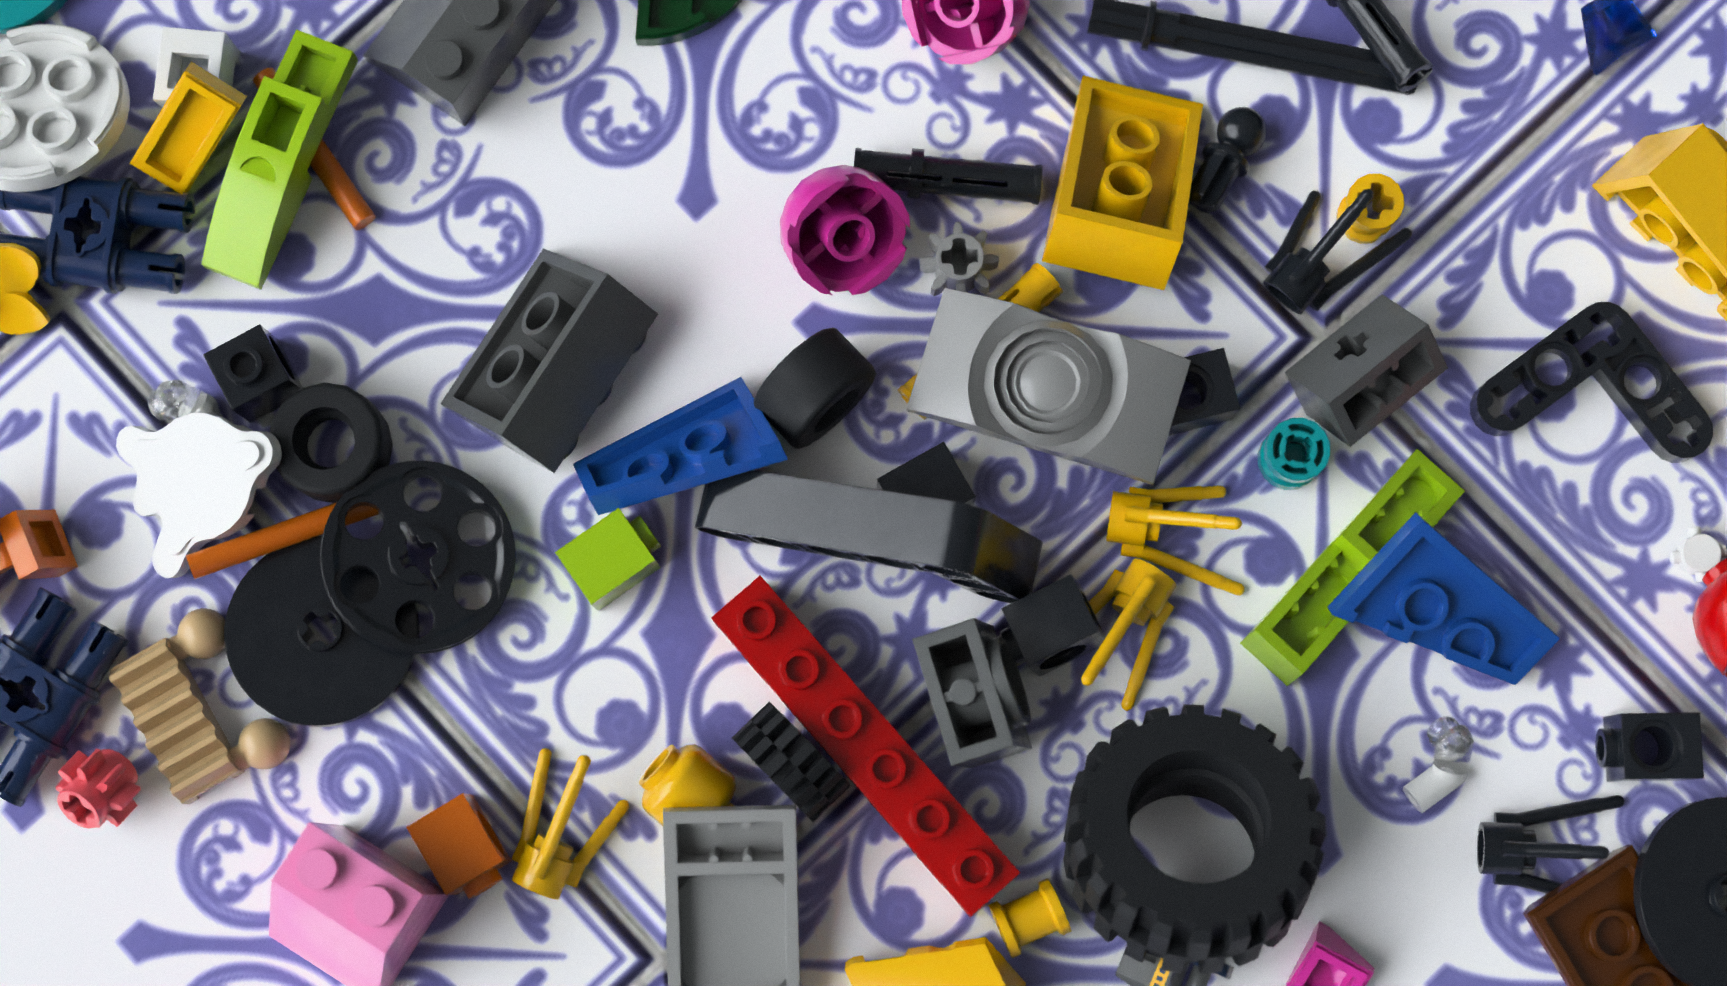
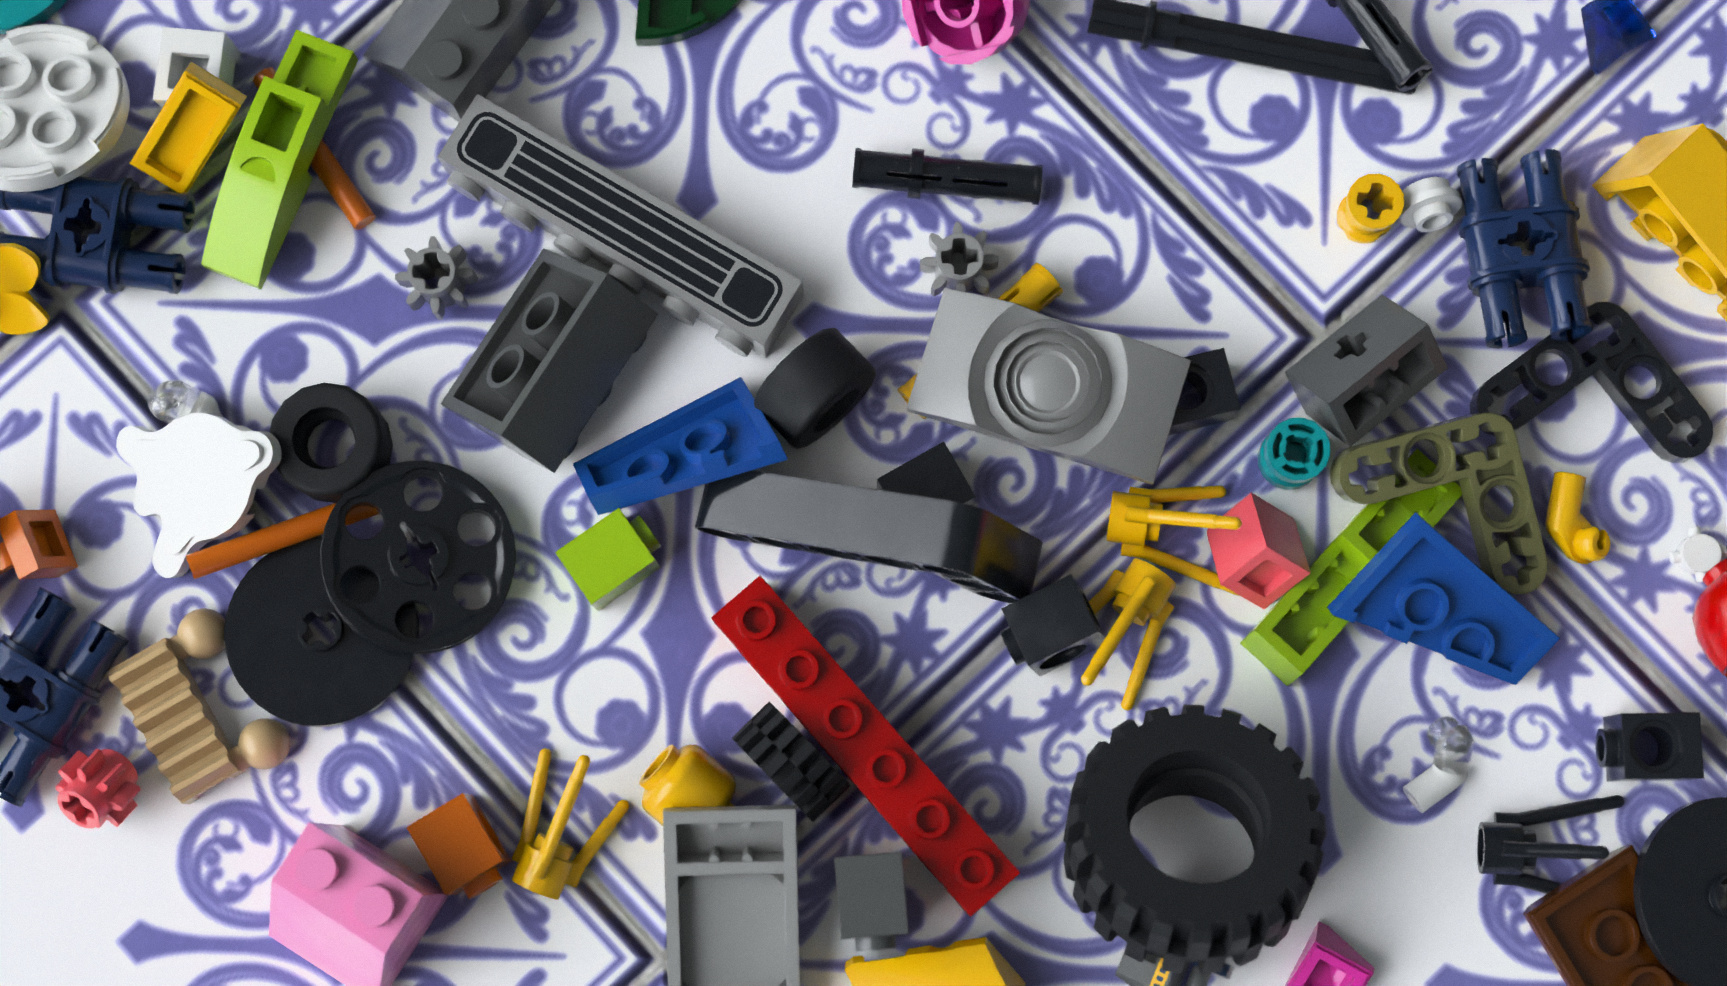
black brick [203,324,303,423] -> none
dark pink cylinder [779,164,910,295] -> none
dark grey brick [912,618,1032,768] -> none
yellow bush [988,878,1072,958] -> none
yellow slope [1042,76,1203,290] -> none
black axle [1189,107,1267,214] -> none
black plant [1263,189,1412,314] -> none
none -> light grey gear [395,236,478,319]
none -> brick [438,94,804,358]
none -> dark grey brick [834,852,909,951]
none -> coral panel [1207,492,1311,609]
none -> olive beam [1330,413,1548,595]
none -> white plate [1399,177,1462,232]
none -> dark blue pin [1456,149,1593,349]
none -> yellow arm [1545,472,1611,564]

